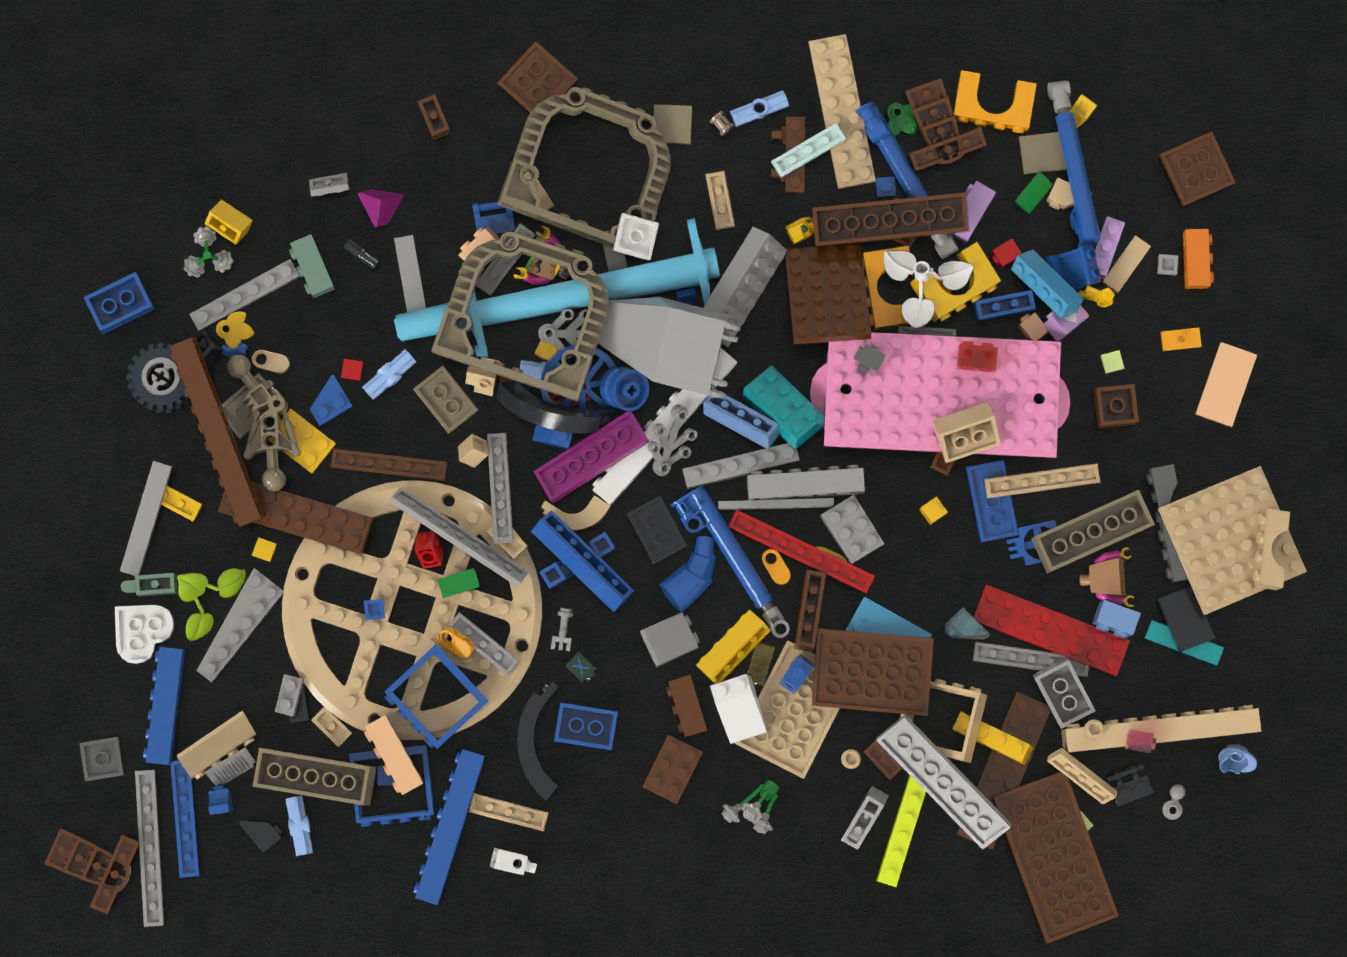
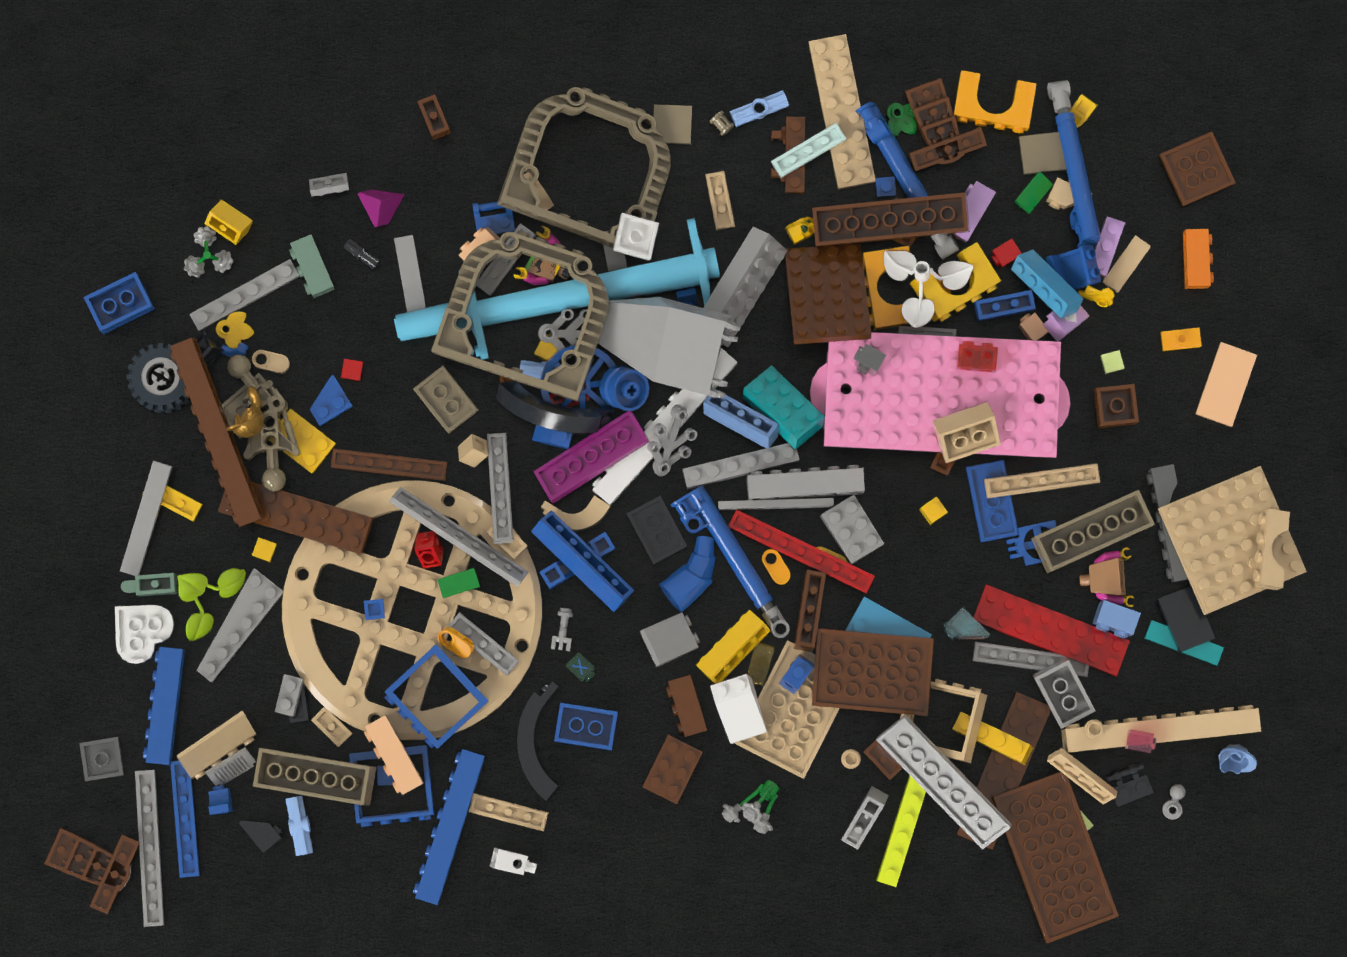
light blue piece [362,350,416,400] -> none
tan brick [465,357,500,396] -> none
reddish brown plate [498,41,578,113] -> none
light grey plate [1157,254,1178,276] -> none
none -> pearl gold piece [226,386,264,438]

